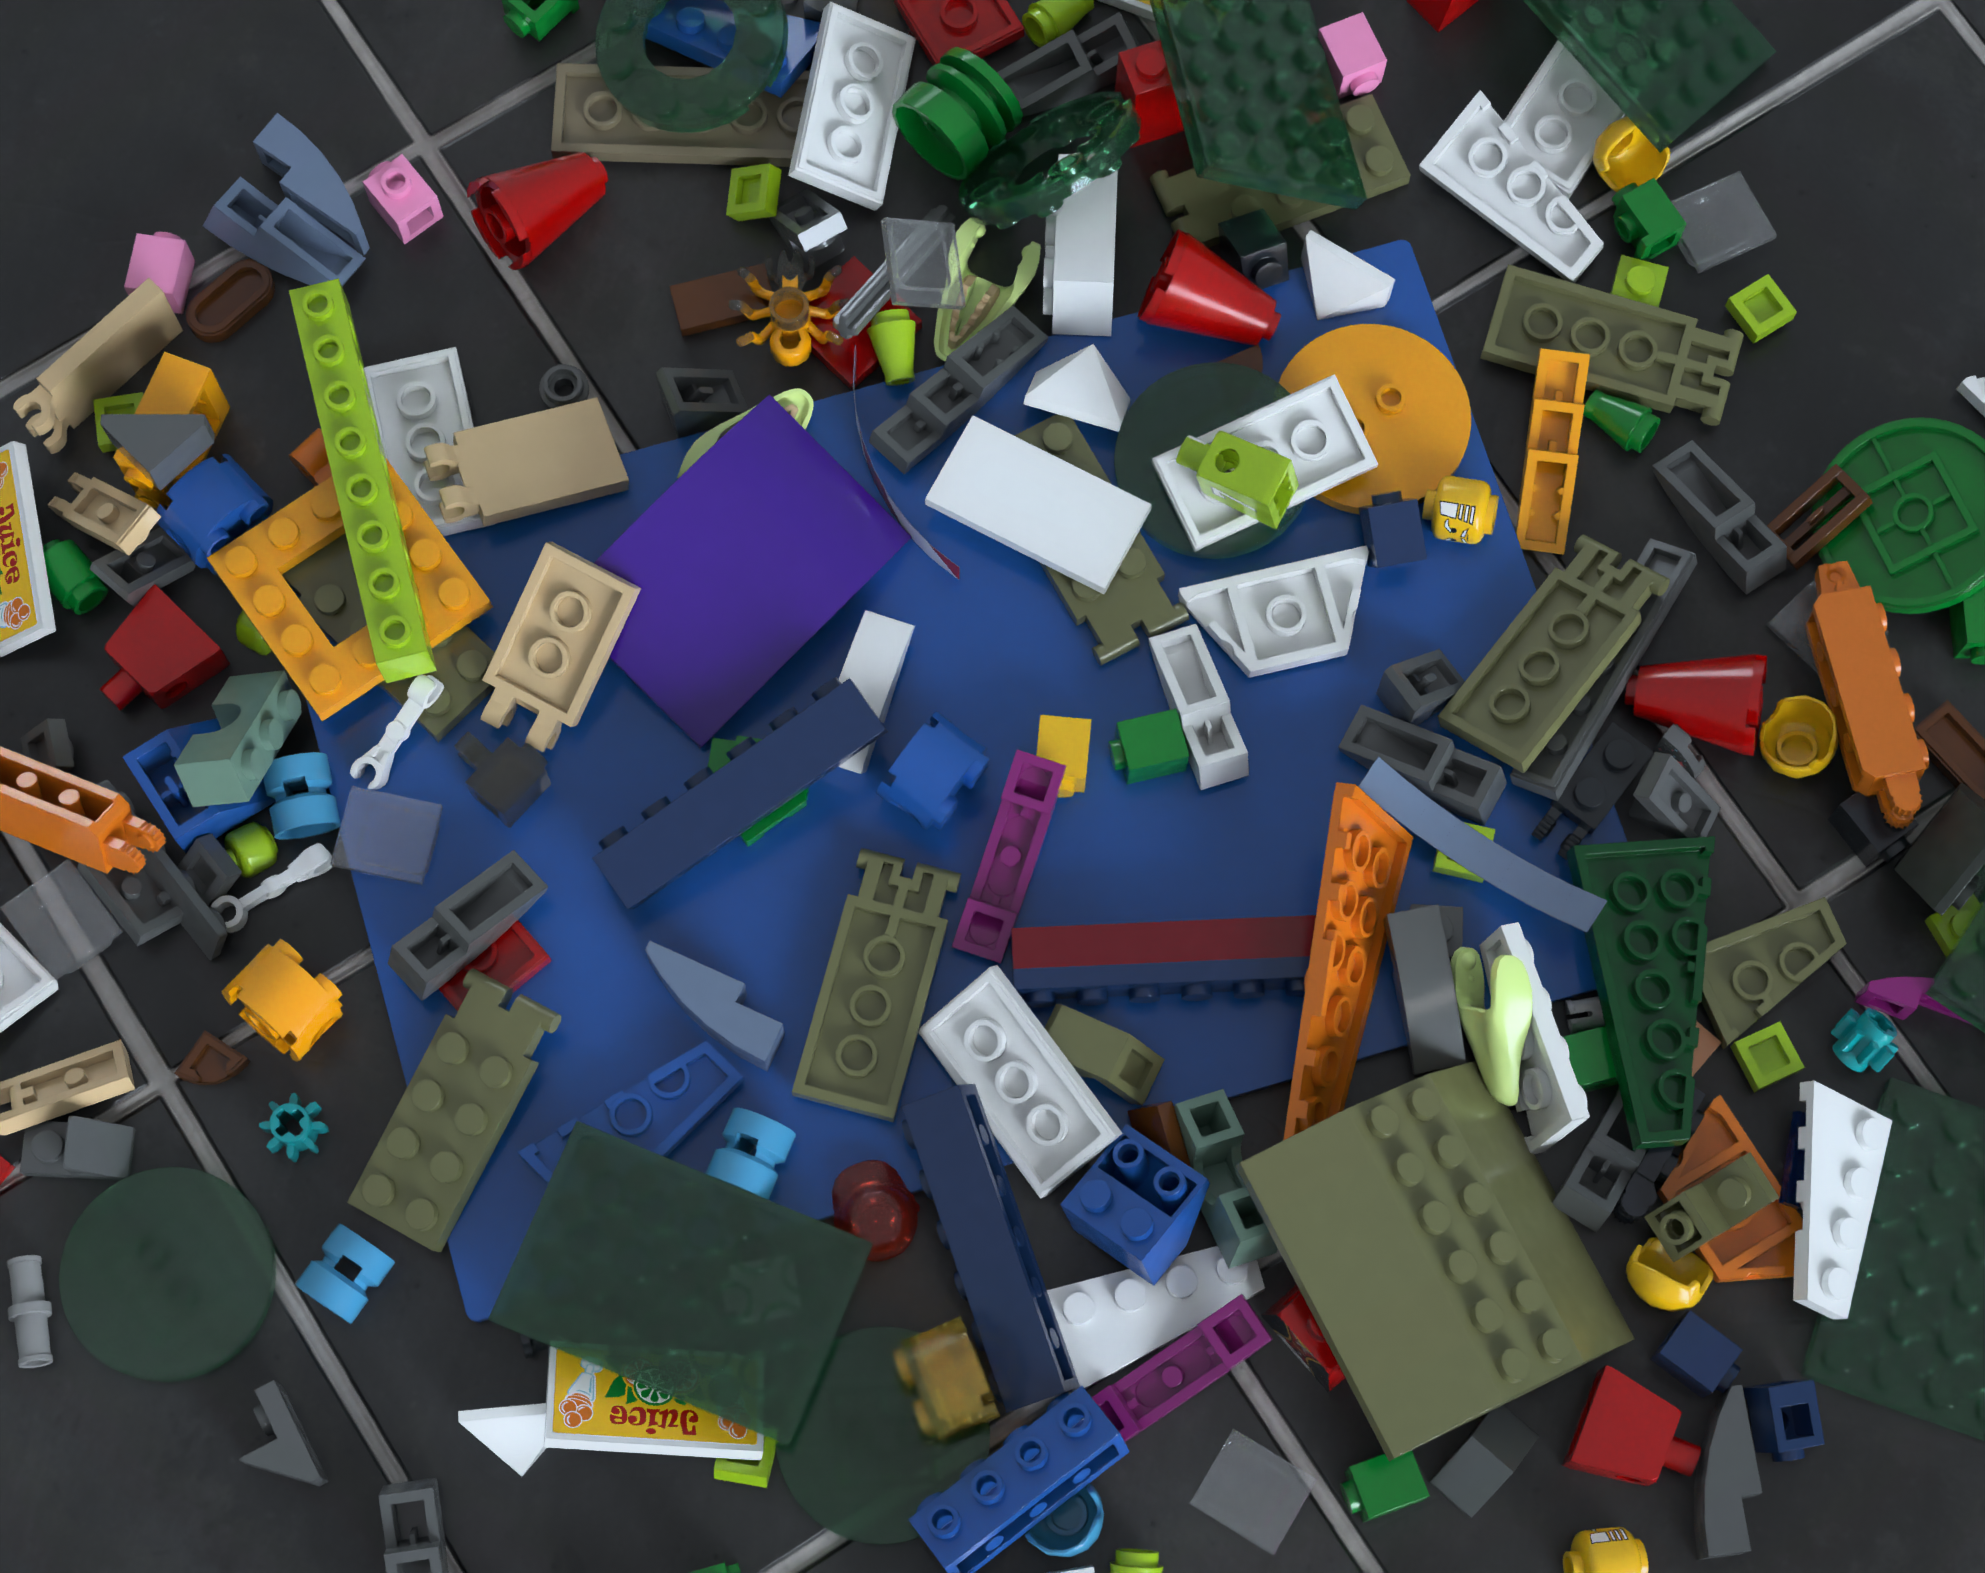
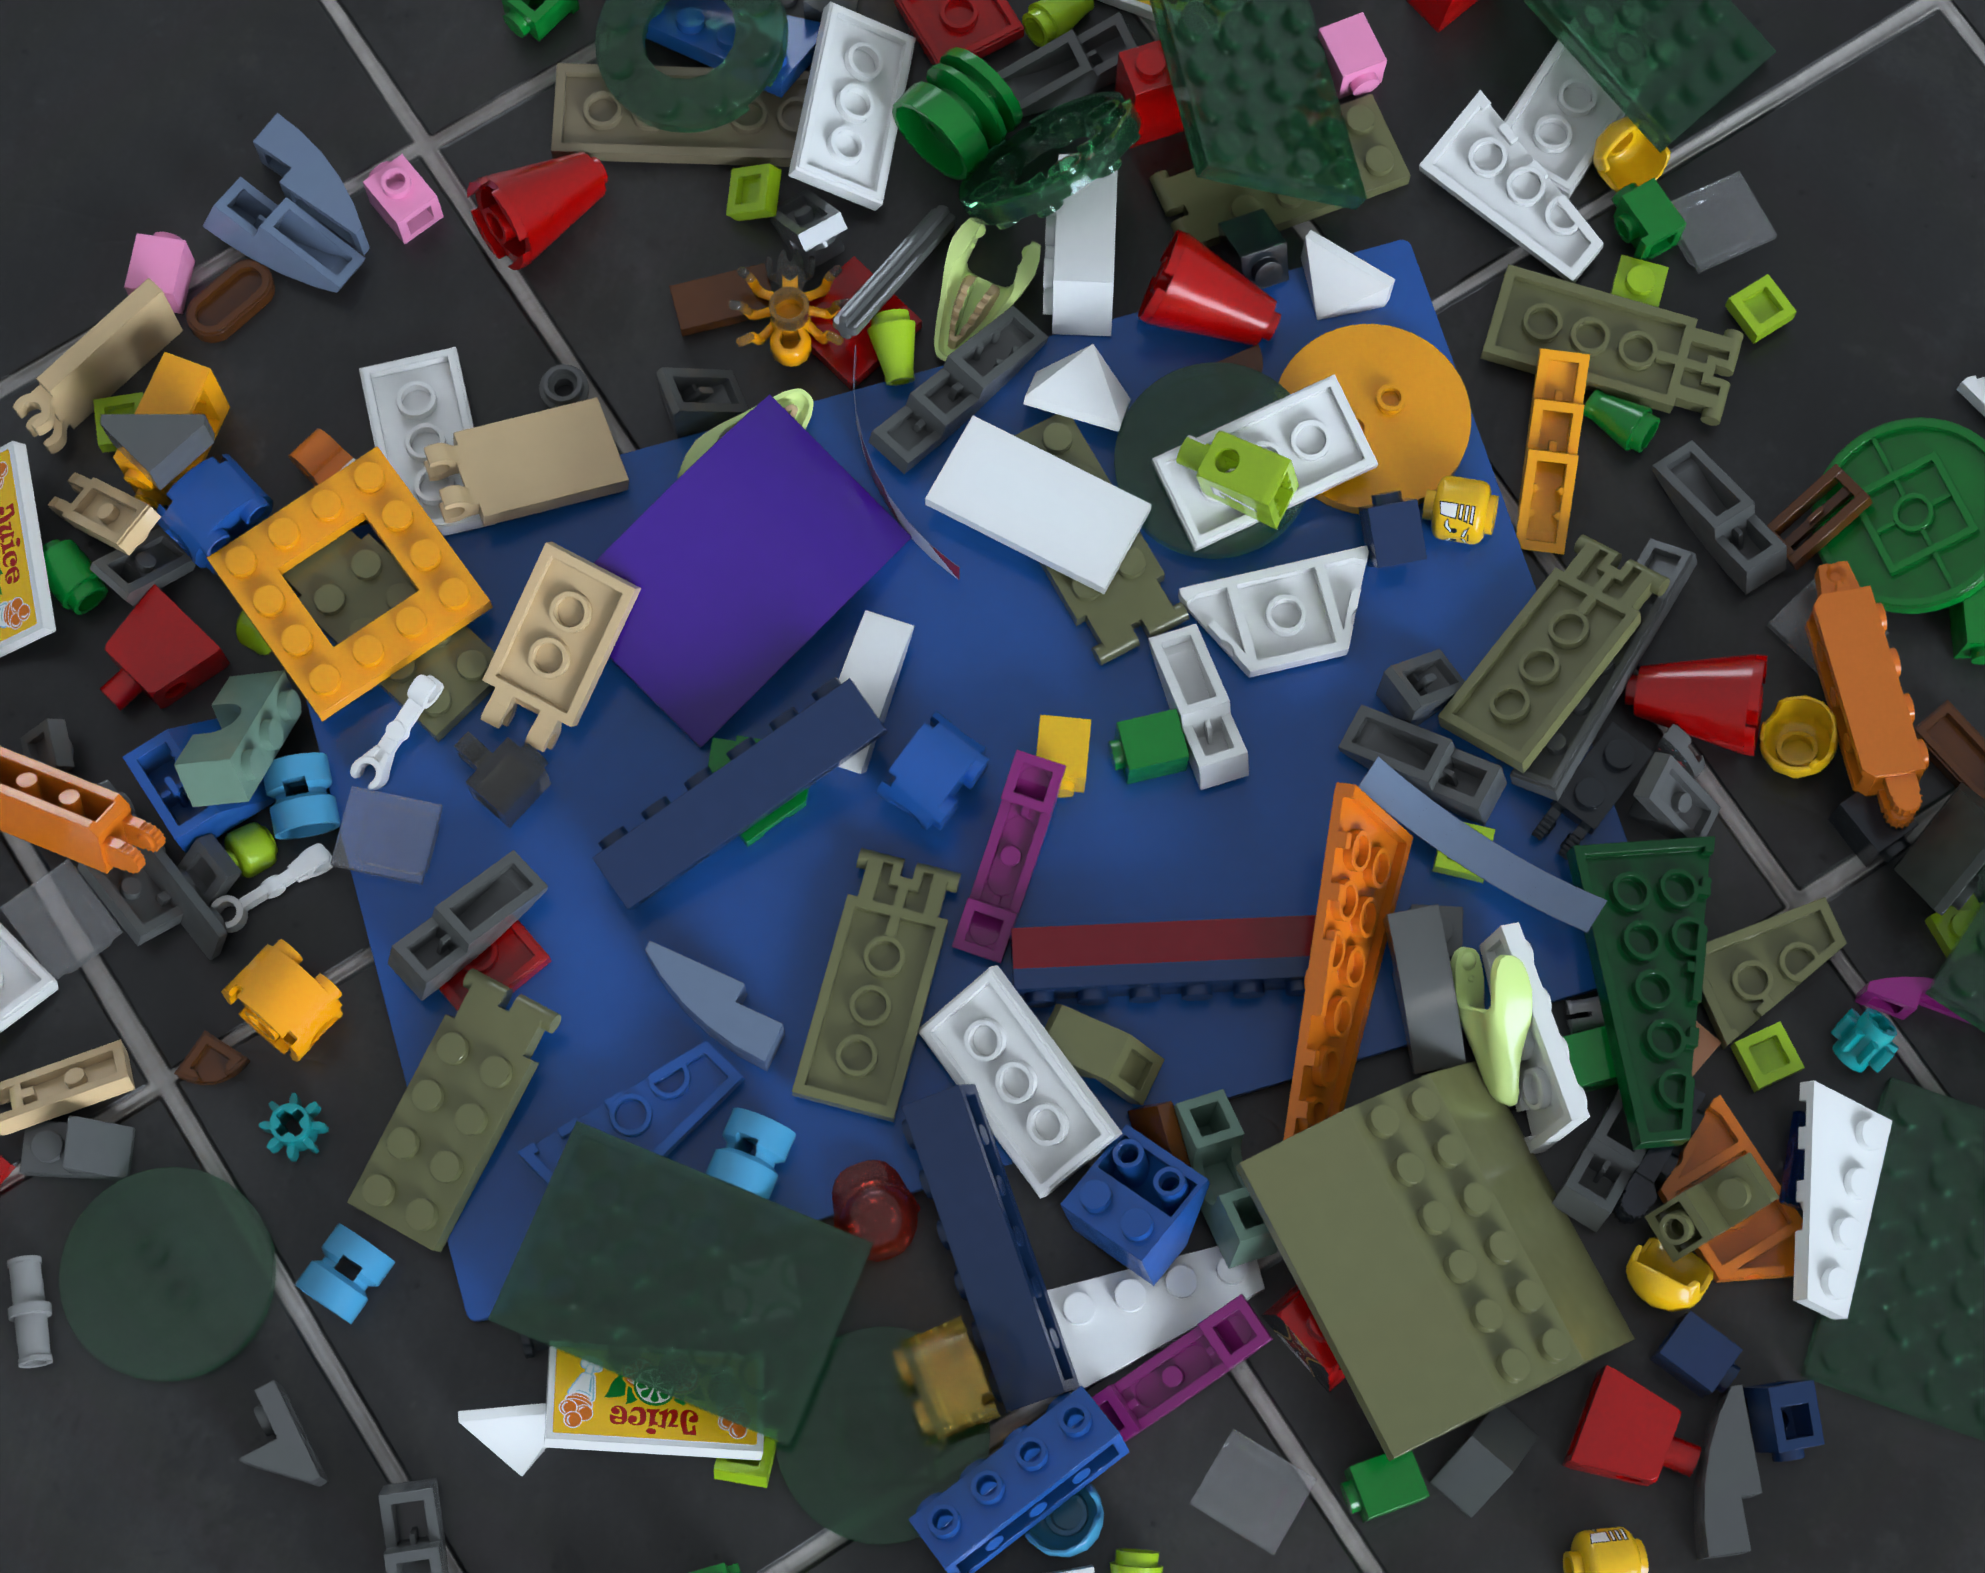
lime brick [289,278,437,683] -> none
clear piece [881,217,966,310] -> none

